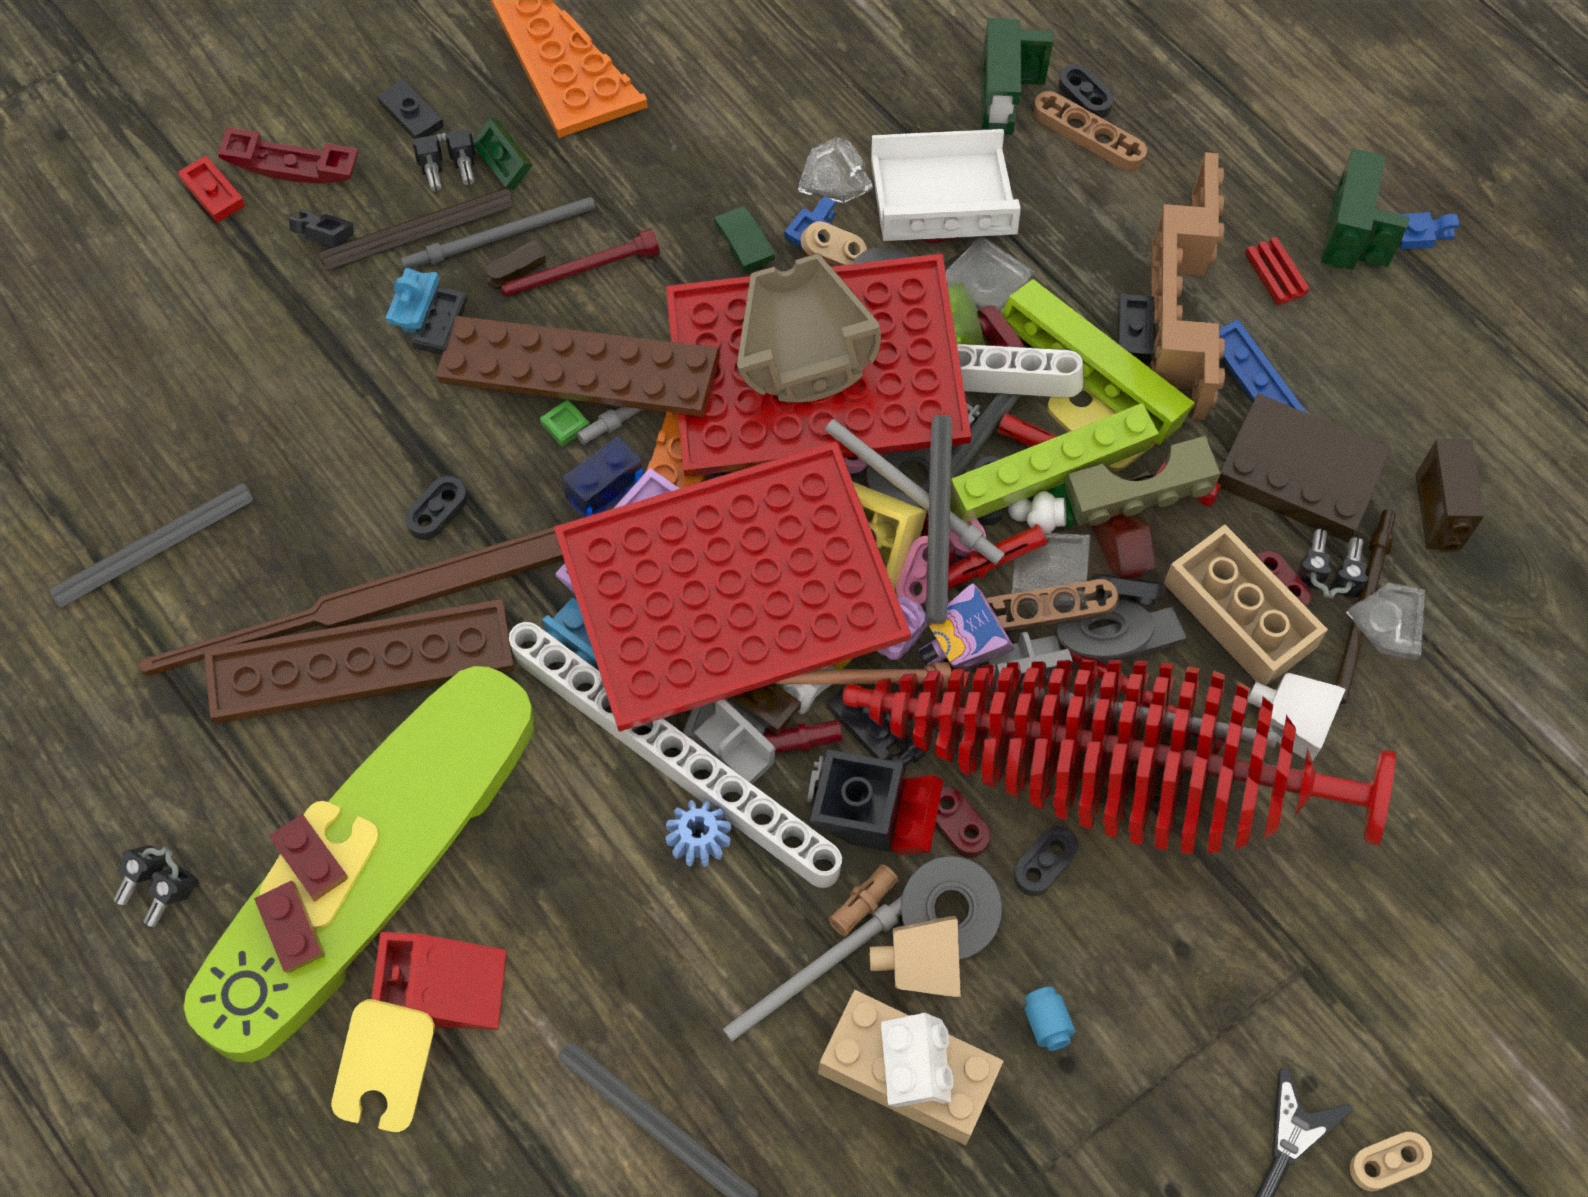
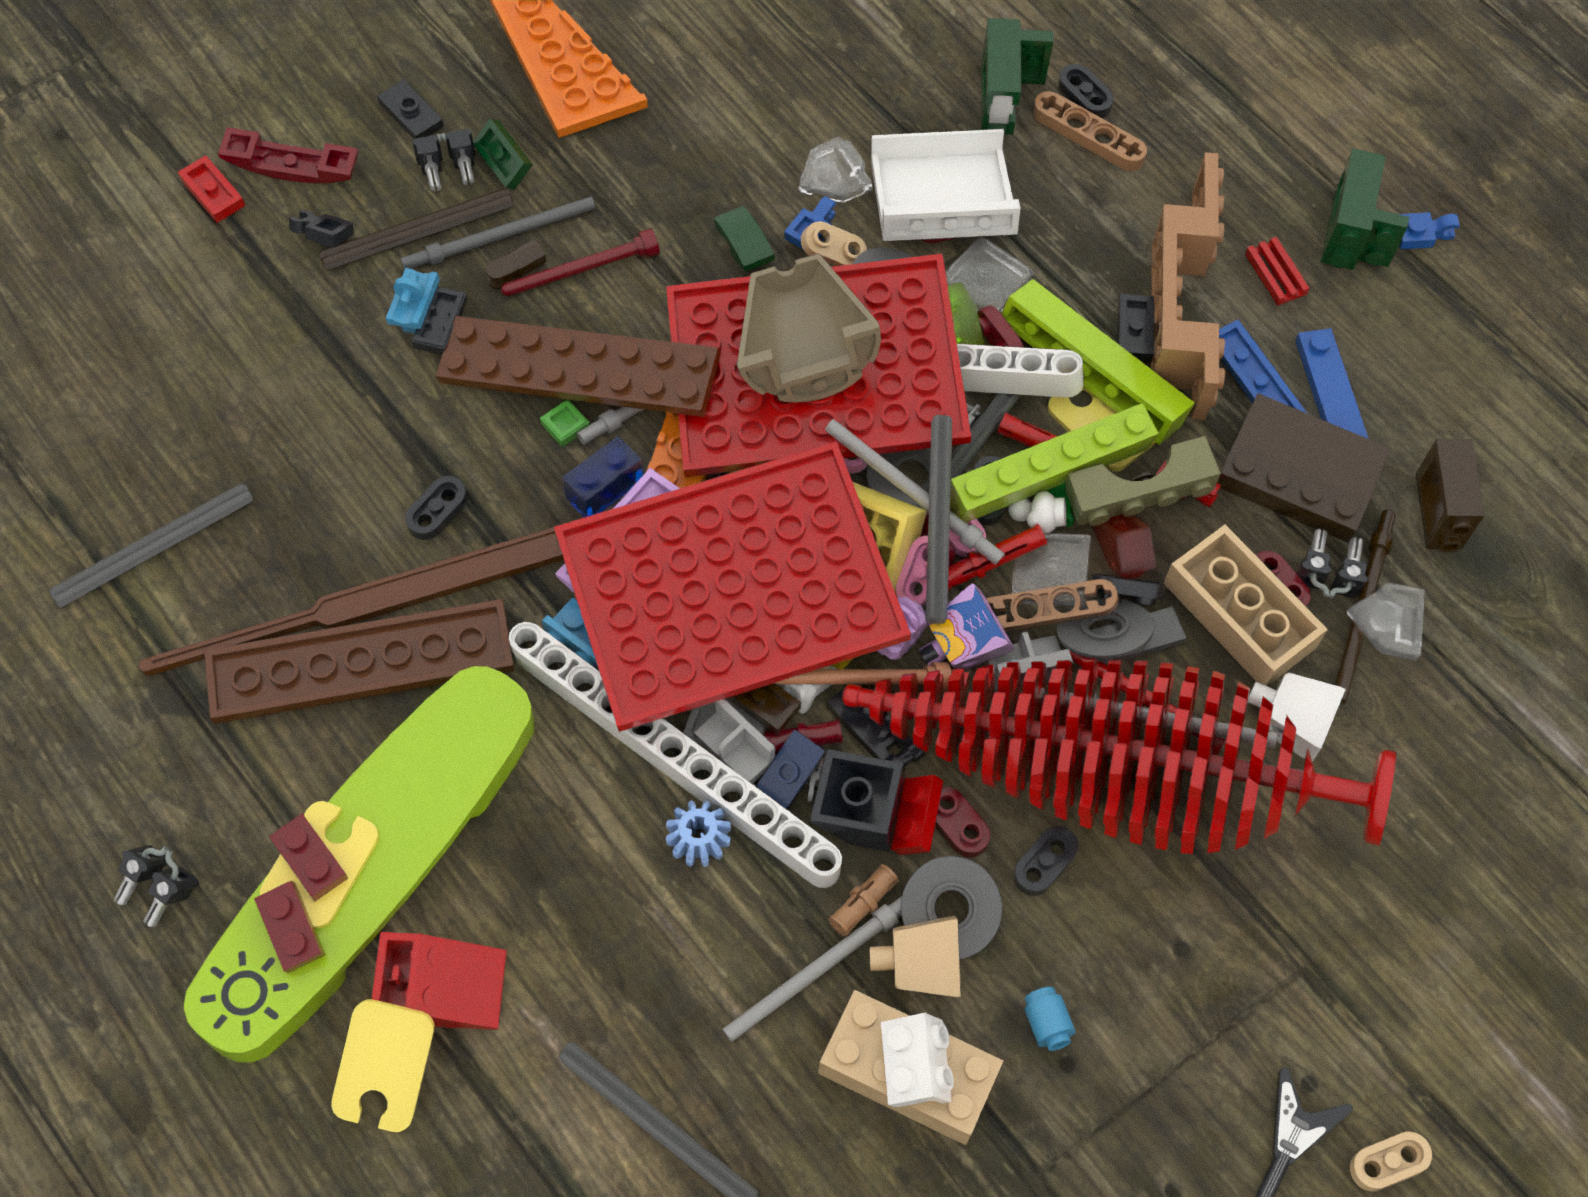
none -> dark blue plate [756,729,827,810]
none -> blue plate [1295,328,1369,439]

